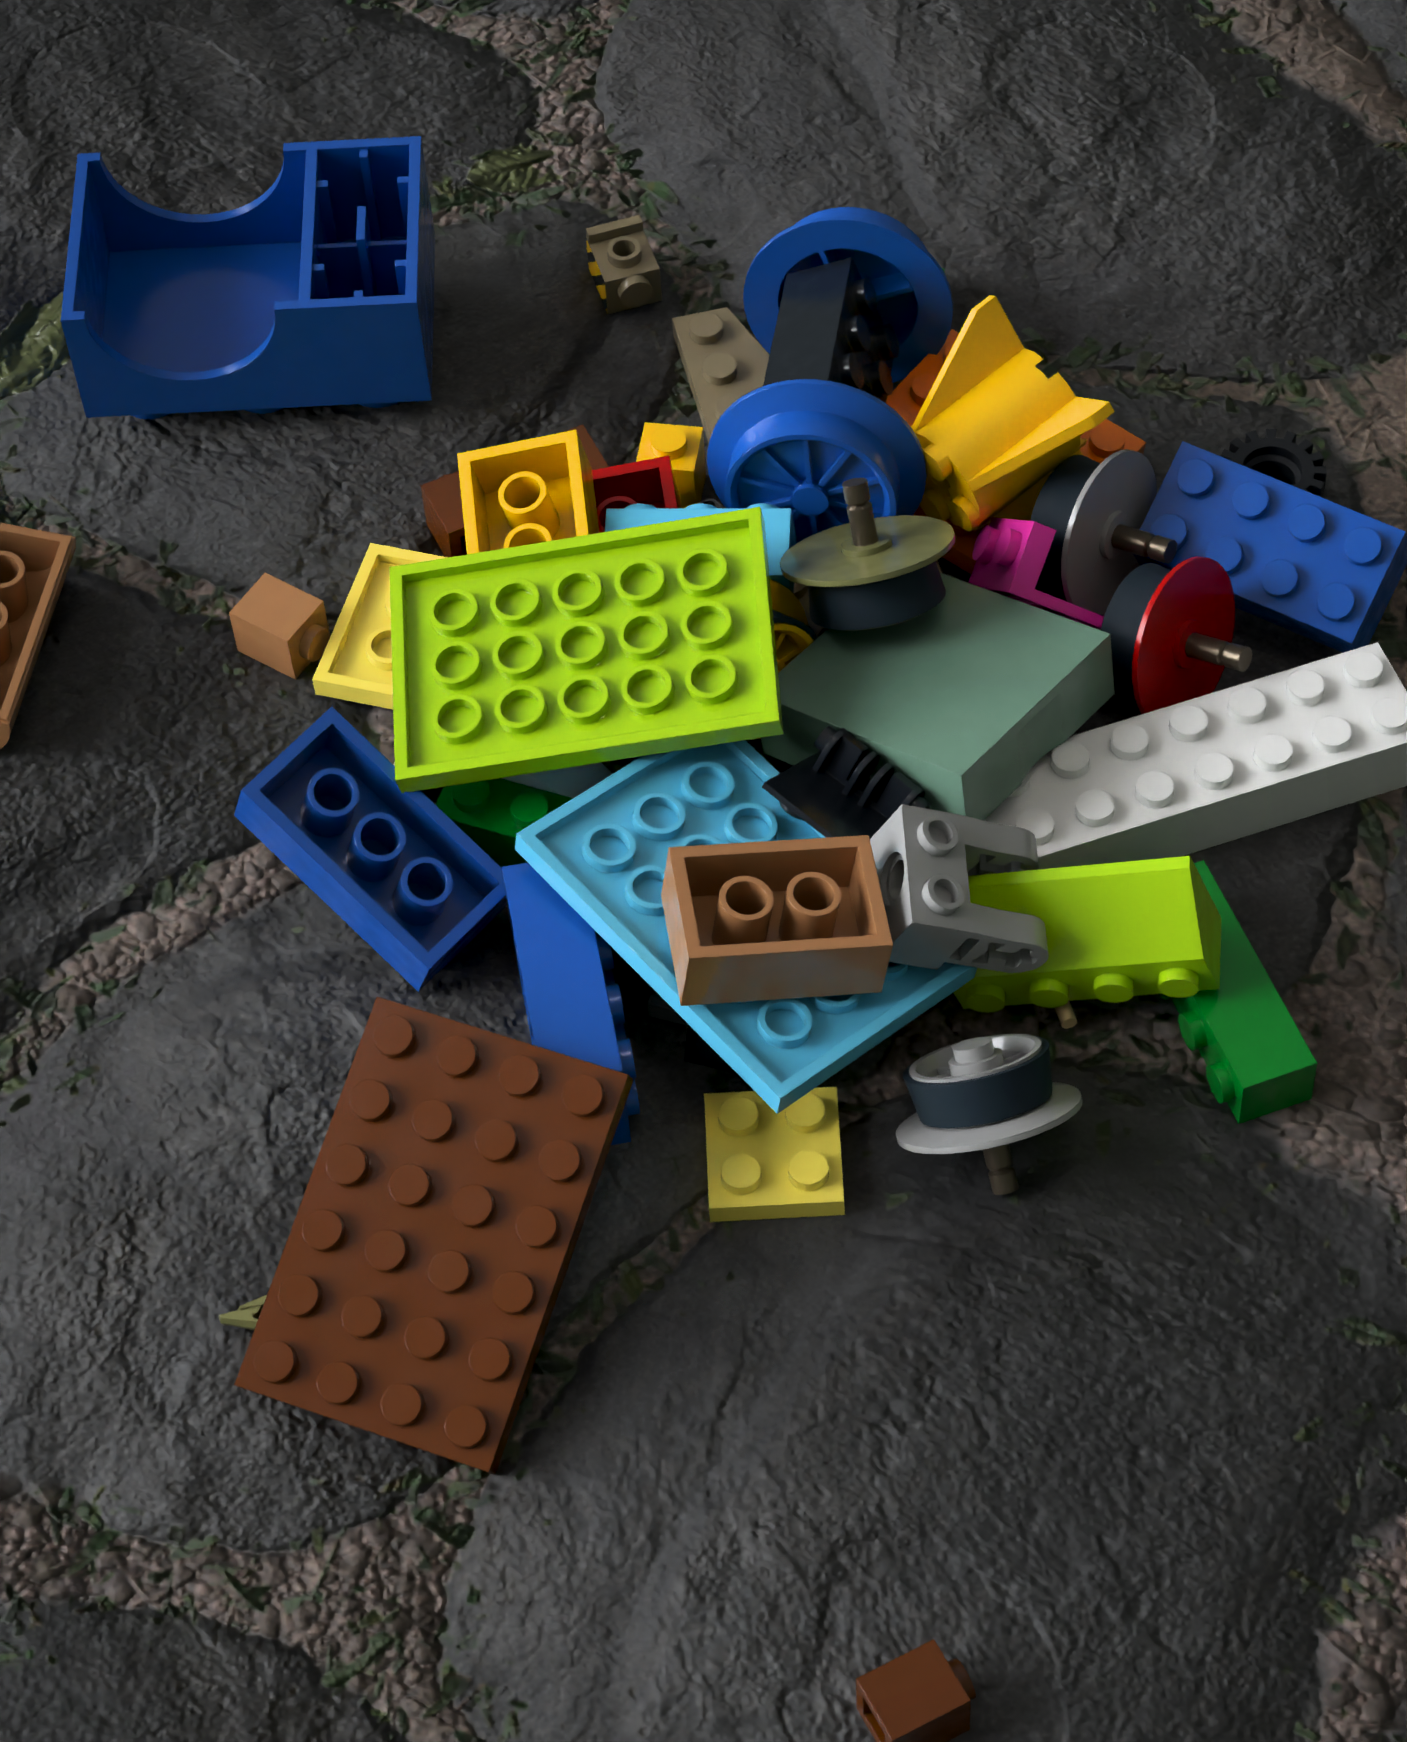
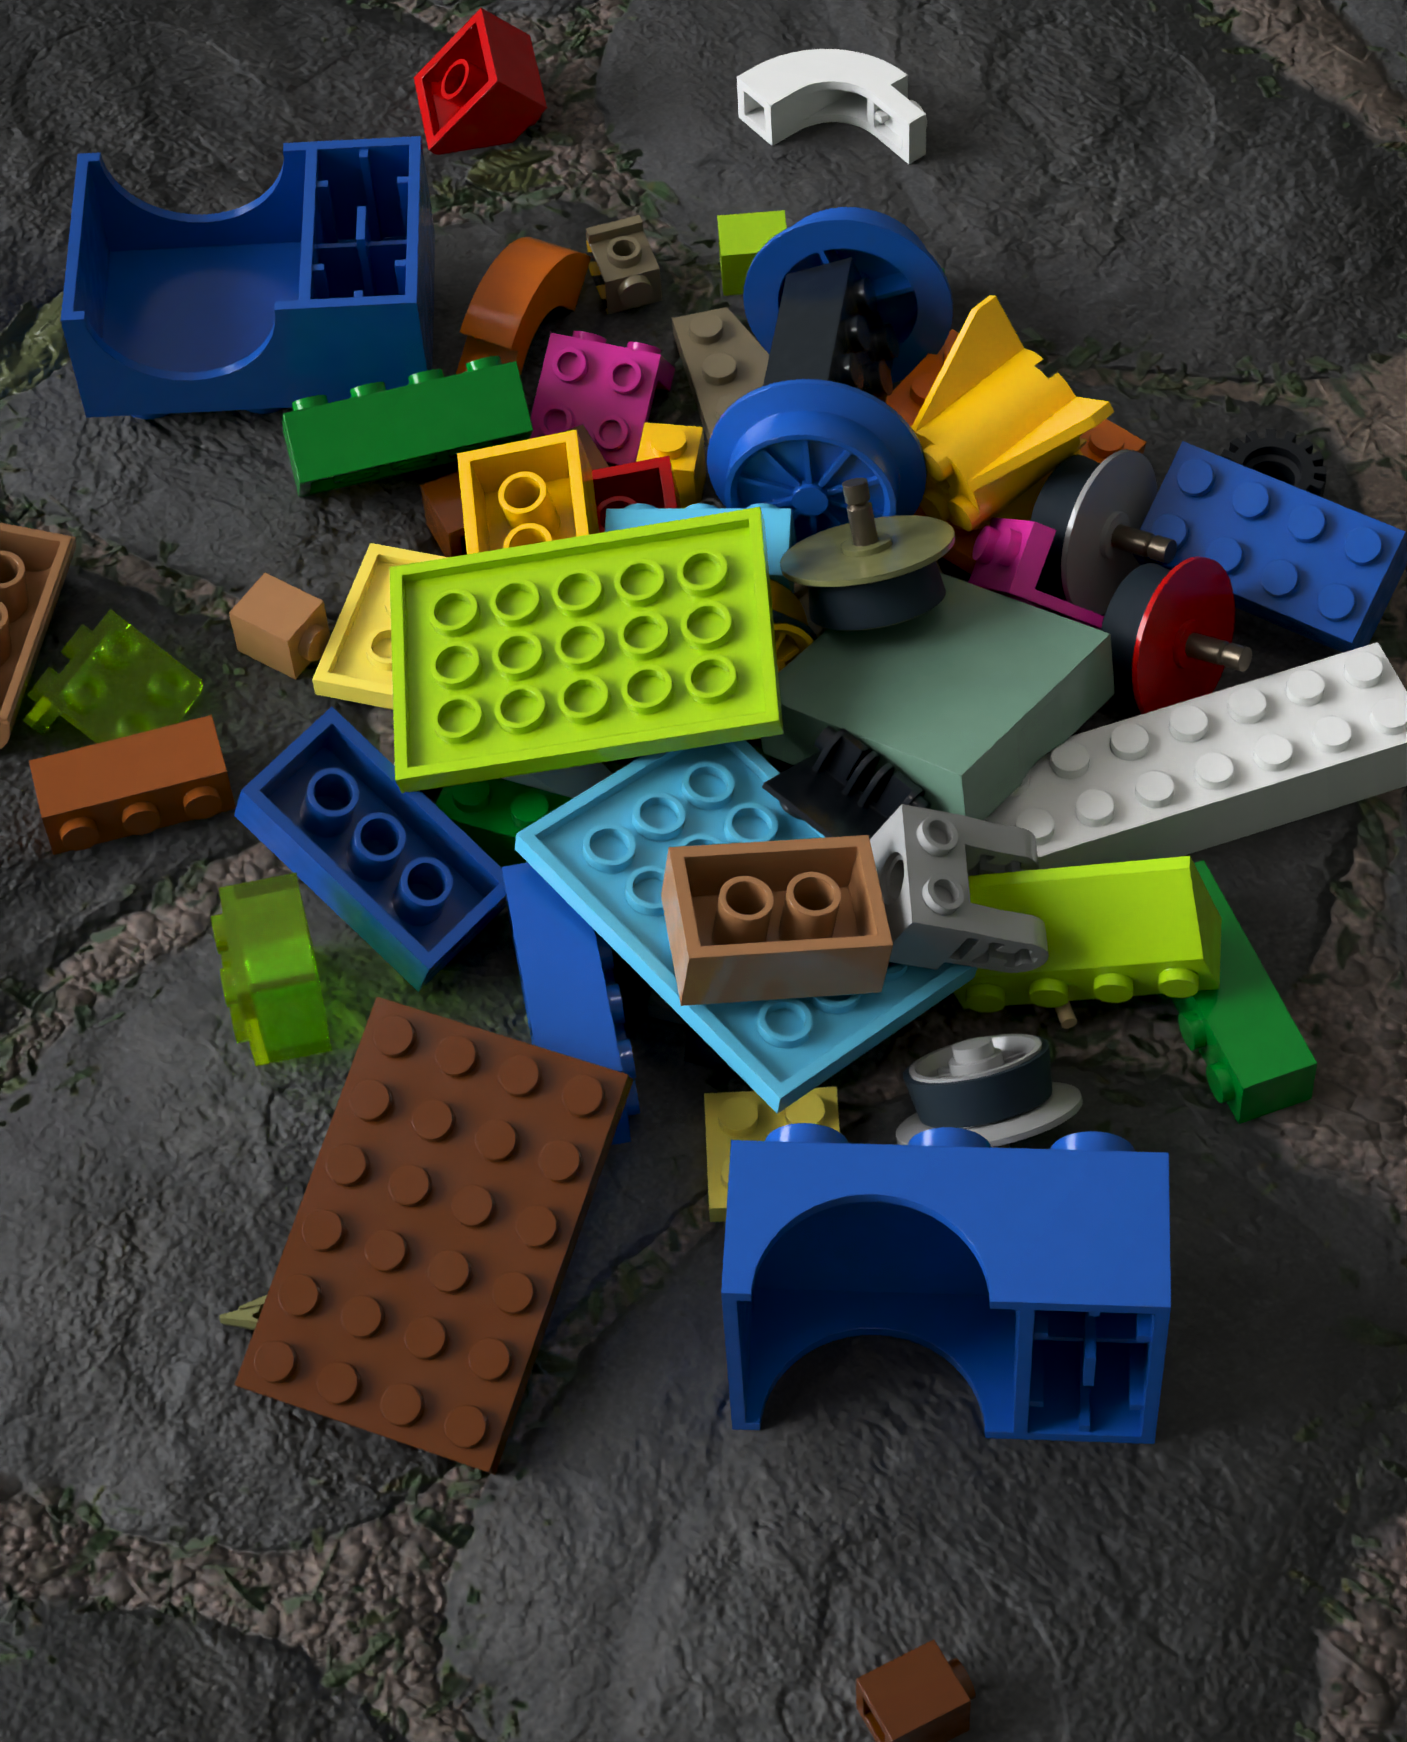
none -> clear neon green bracket [23,609,203,743]
none -> dark orange brick [29,715,236,855]
none -> clear neon green brick [211,873,332,1066]
none -> green brick [283,356,533,498]
none -> red slope [414,8,547,155]
none -> orange arch [456,237,591,375]
none -> dark pink bracket [529,331,675,465]
none -> lime brick [717,210,787,296]
none -> blue piece [721,1123,1171,1444]
none -> white arch [737,49,927,164]

